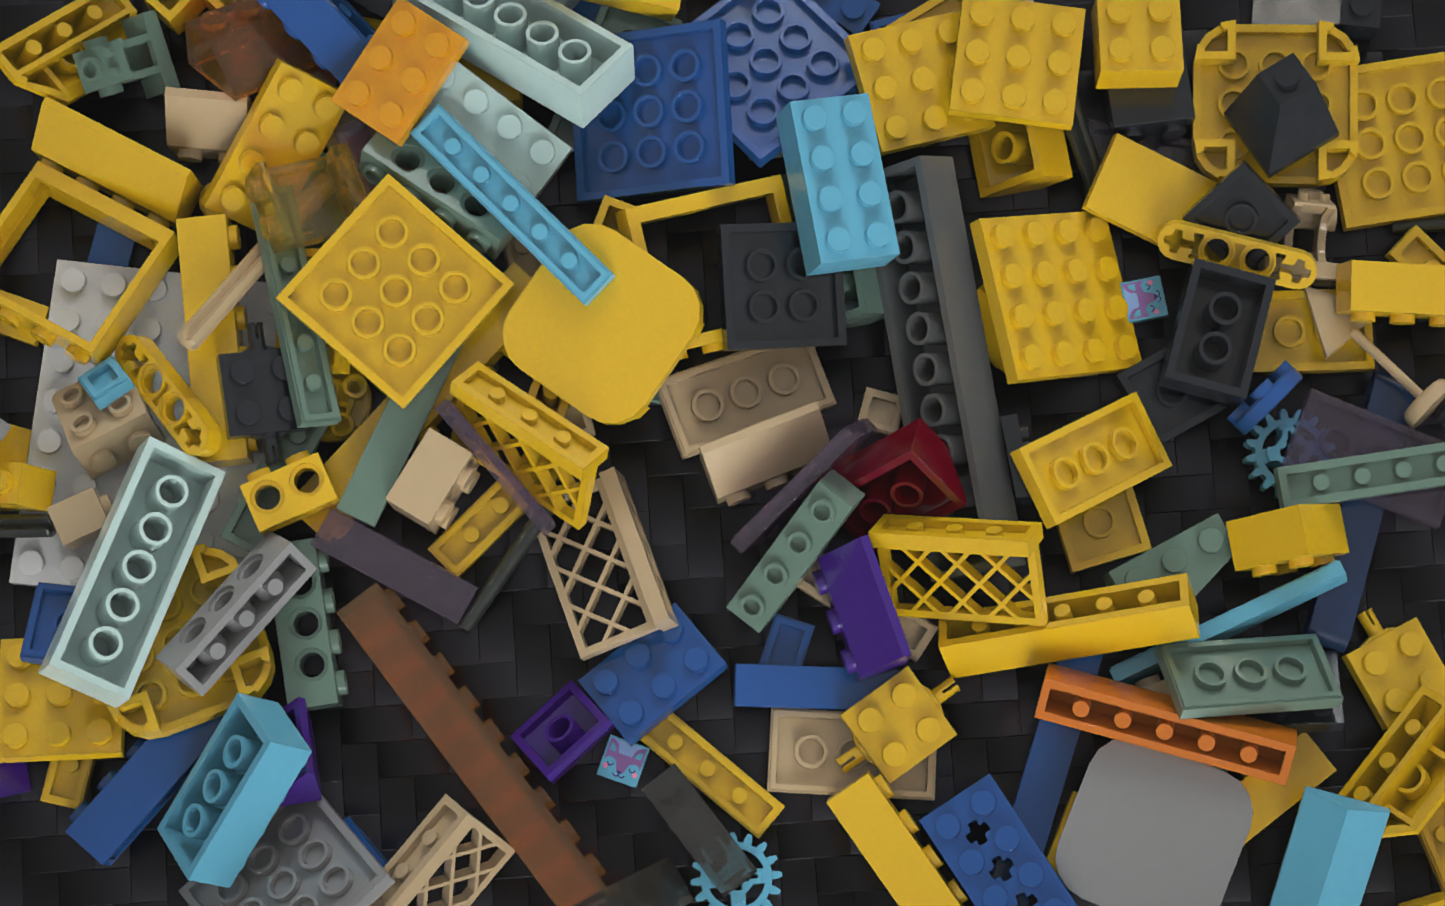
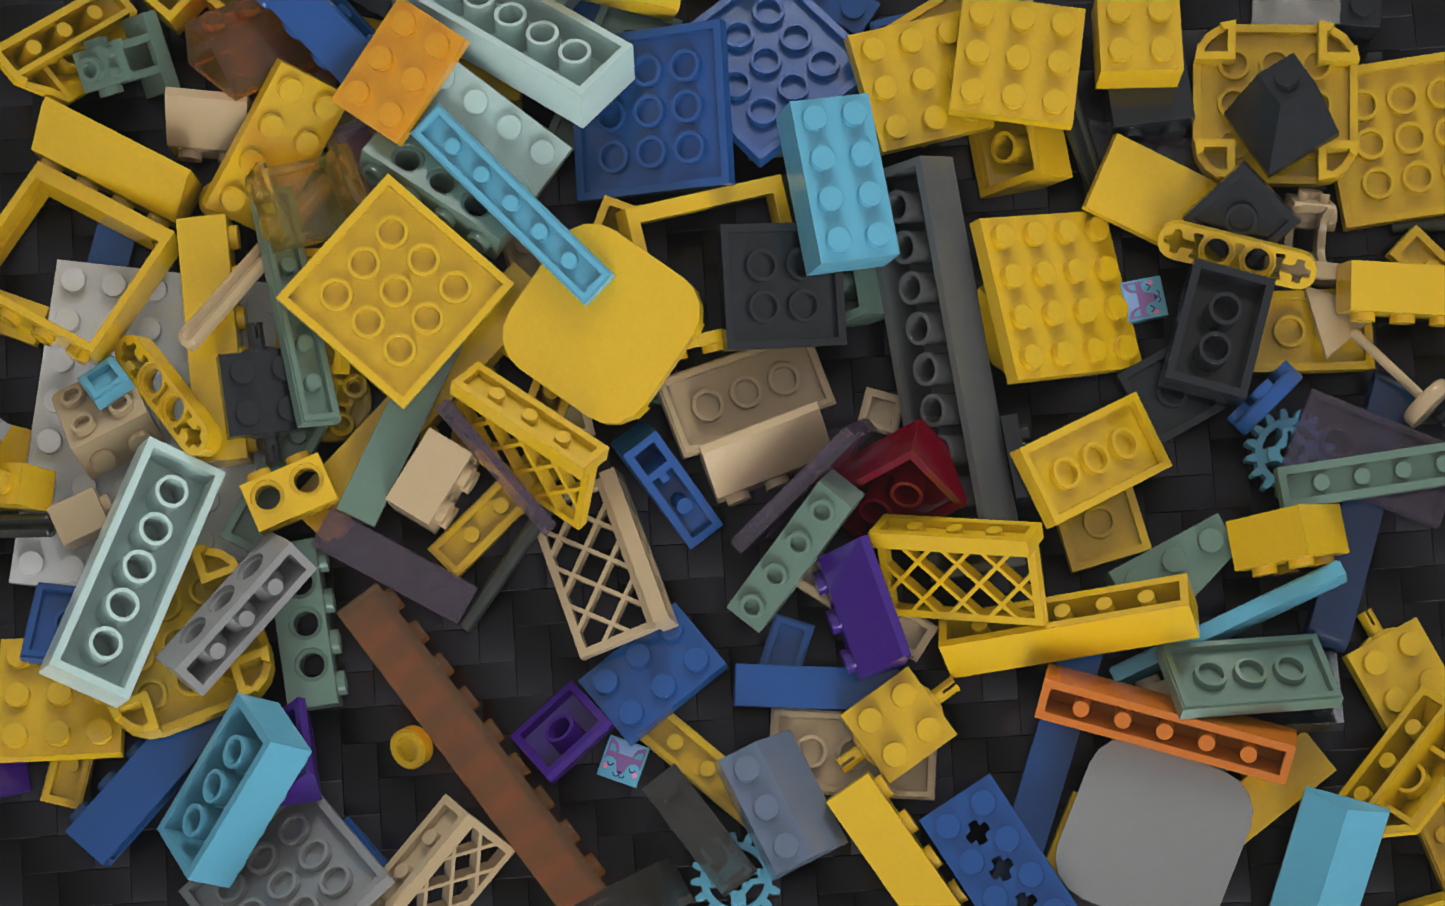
none -> yellow tile [390,725,433,769]
none -> blue slope [610,419,724,549]
none -> sand blue slope [715,730,848,881]

